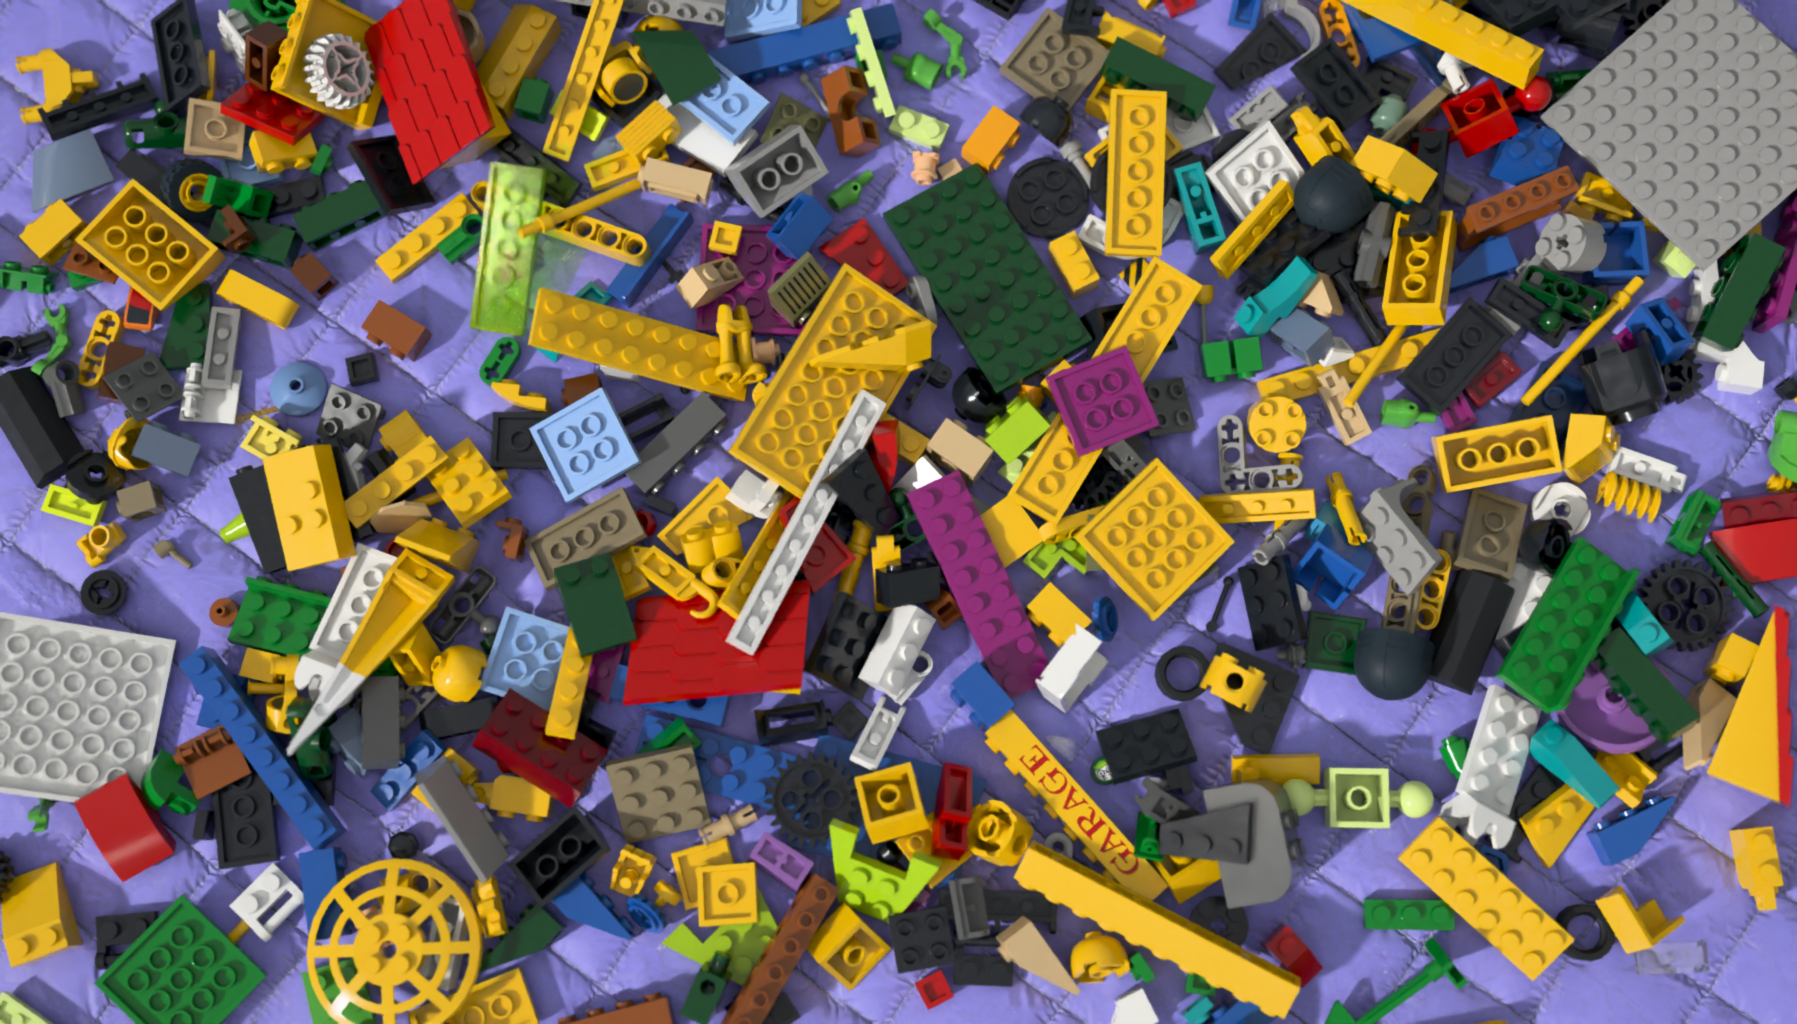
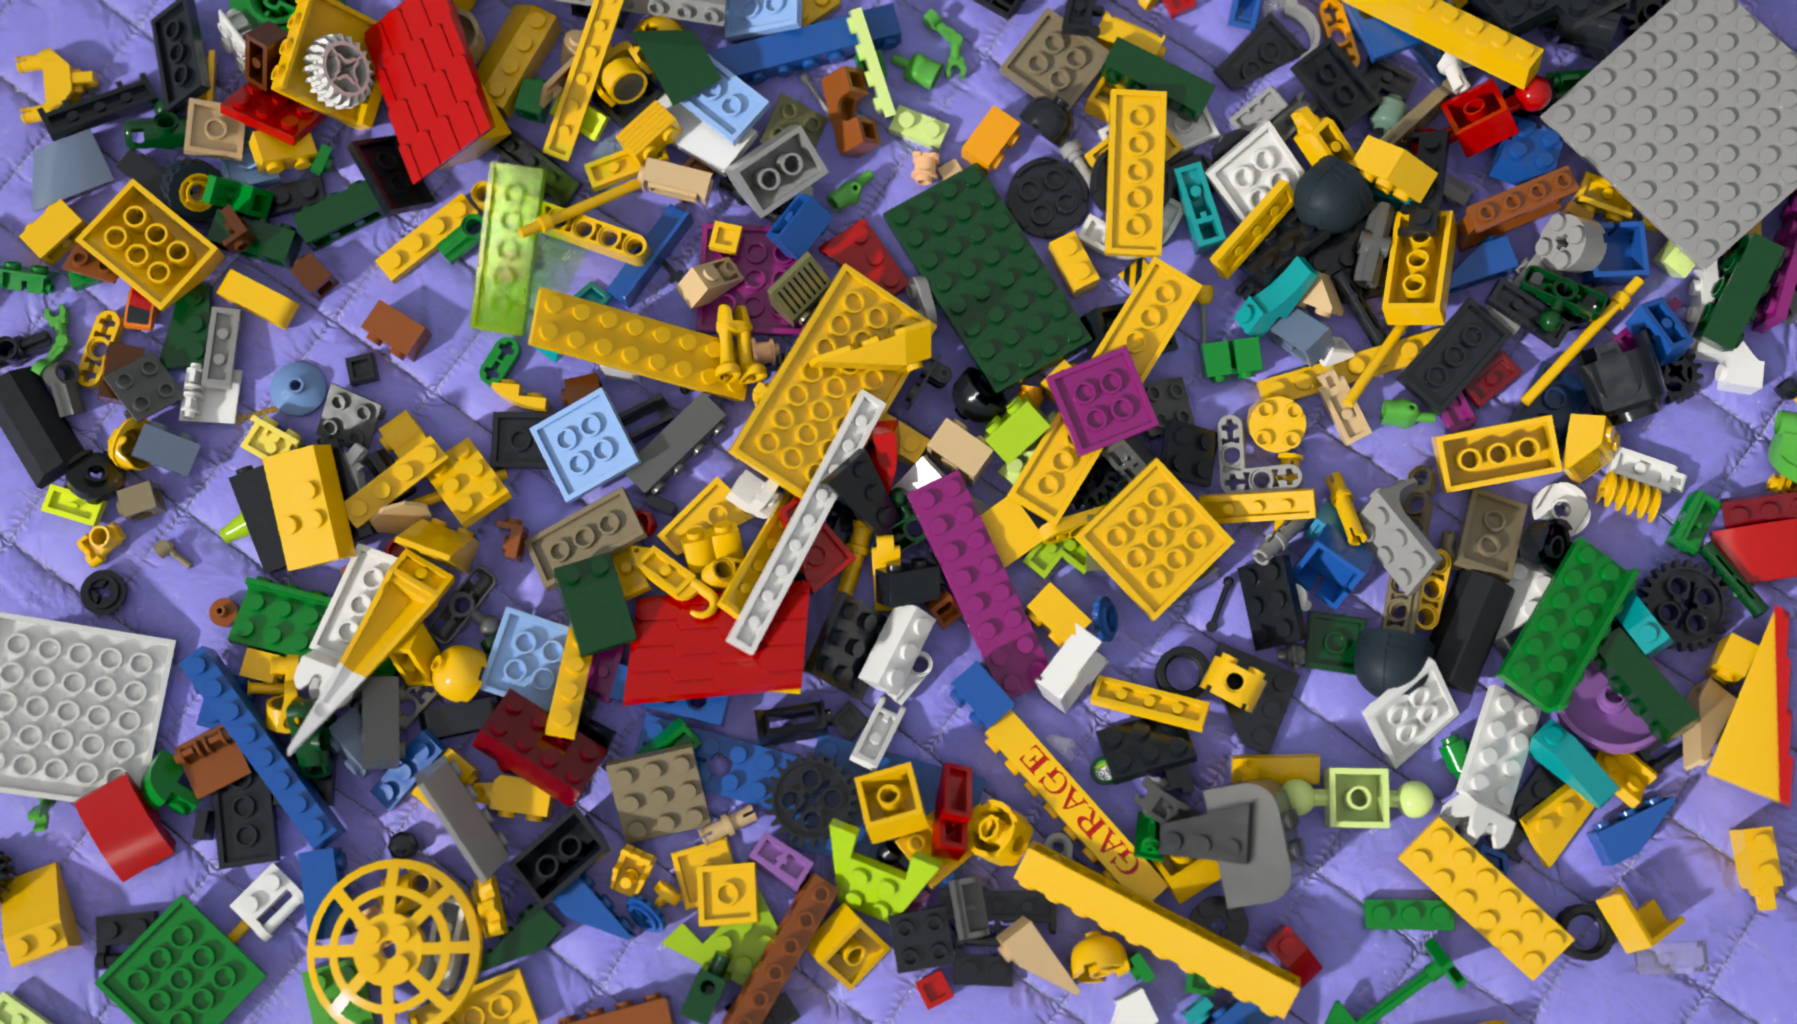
none -> tan door [539,29,583,108]
none -> yellow plate [1090,675,1210,733]
none -> black plate [1160,419,1218,488]
none -> white plate [1362,657,1460,769]

